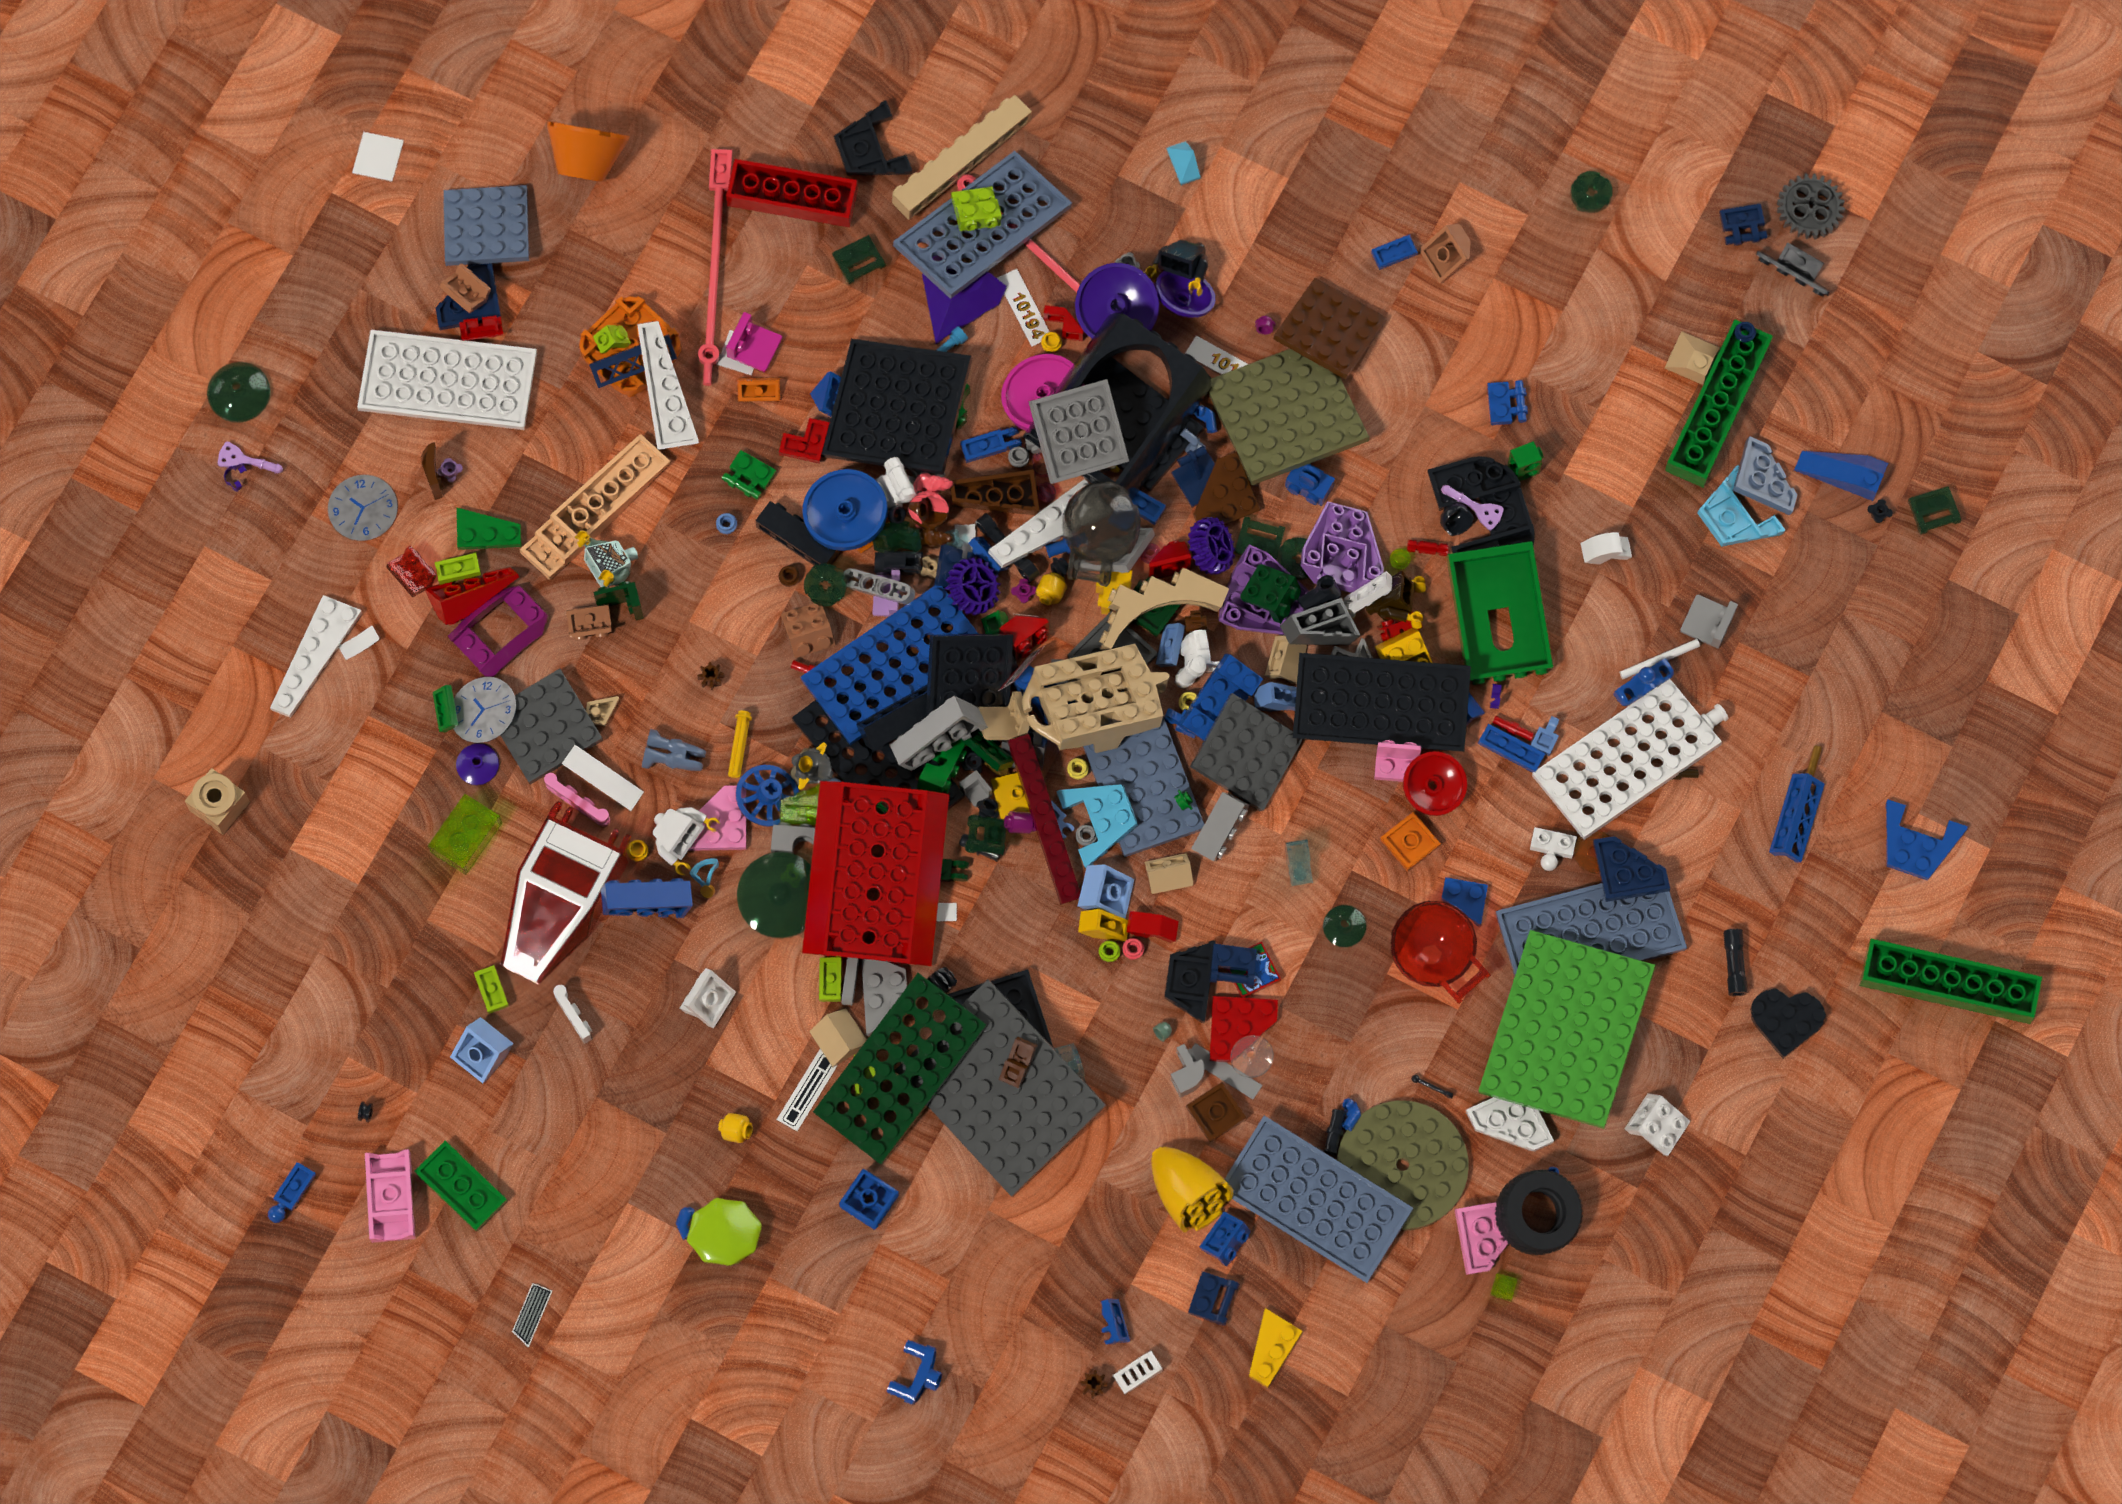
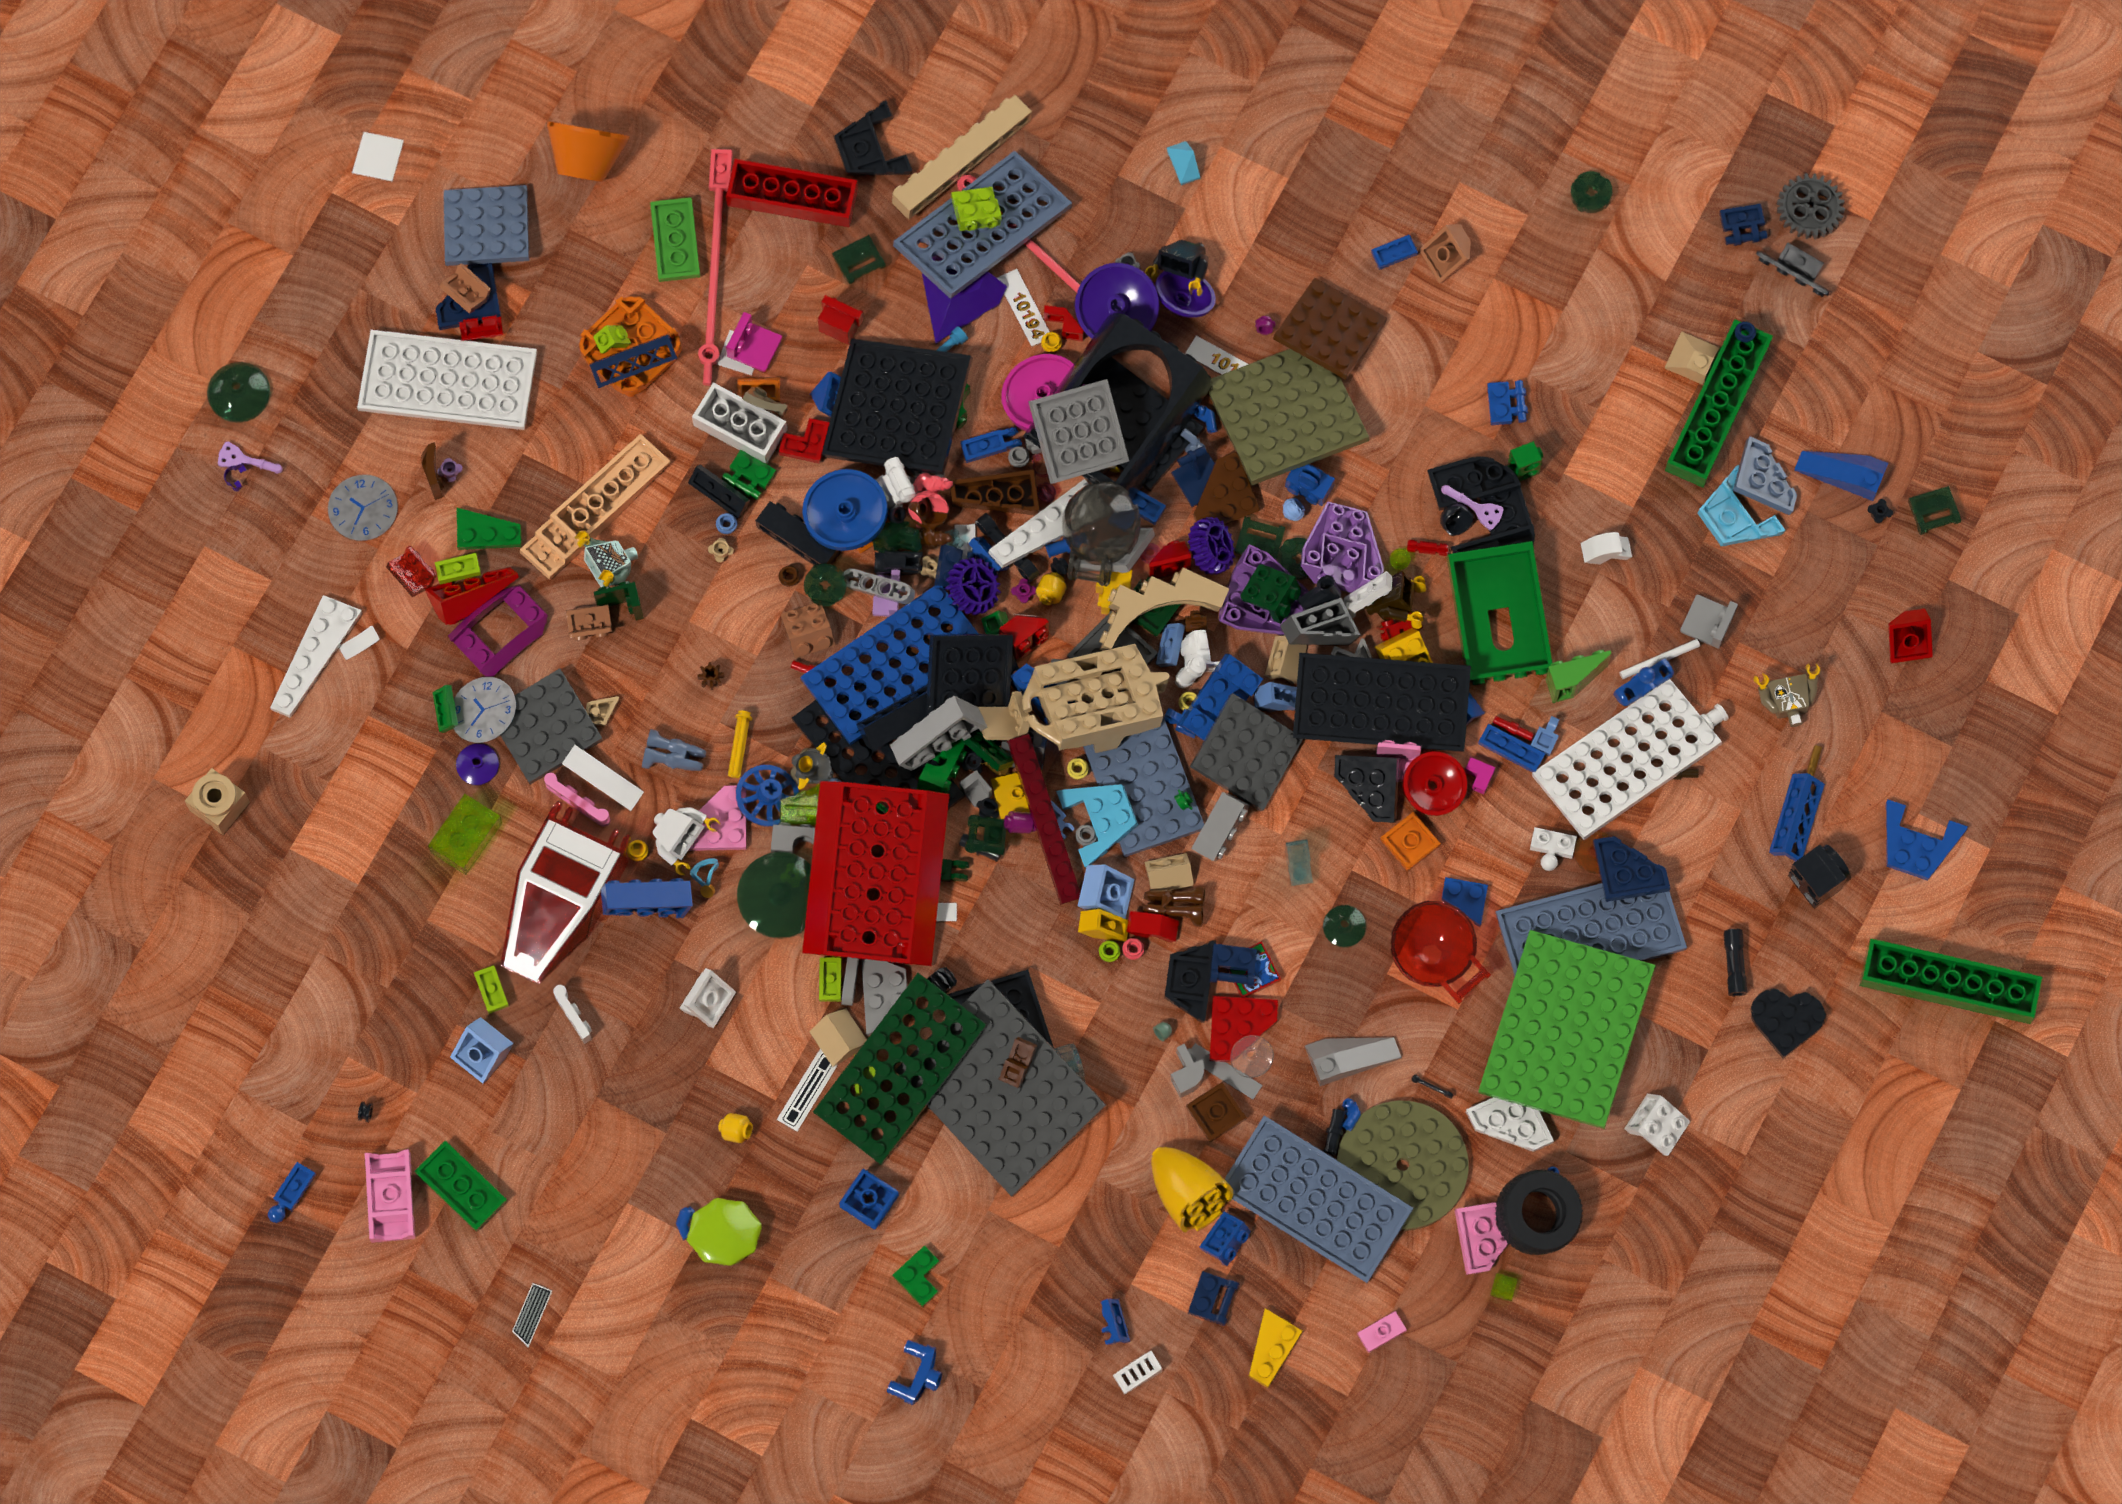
white wing [637,321,699,450] -> none
sticker [998,645,1045,691] -> none
reddish brown gear [1080,1370,1108,1399] -> none
dark purple piece [1490,684,1502,709] -> none
none -> bright green plate [650,197,700,282]
none -> black plate [688,464,750,519]
none -> white brick [692,382,787,464]
none -> tan plate [708,538,733,563]
none -> dark tan plate [742,387,788,417]
none -> red plate [818,295,864,345]
none -> green plate [892,1245,940,1308]
none -> reddish brown piece [1143,887,1205,927]
none -> light blue piece [1283,498,1305,521]
none -> light grey wedge [1305,1037,1402,1086]
none -> black plate [1334,755,1399,823]
none -> bright pink plate [1357,1311,1407,1353]
none -> dark pink piece [1465,757,1495,795]
none -> bright green slope [1546,650,1611,703]
none -> dark tan torso [1753,663,1820,727]
none -> black piece [1788,844,1851,909]
none -> red slope [1888,608,1933,663]

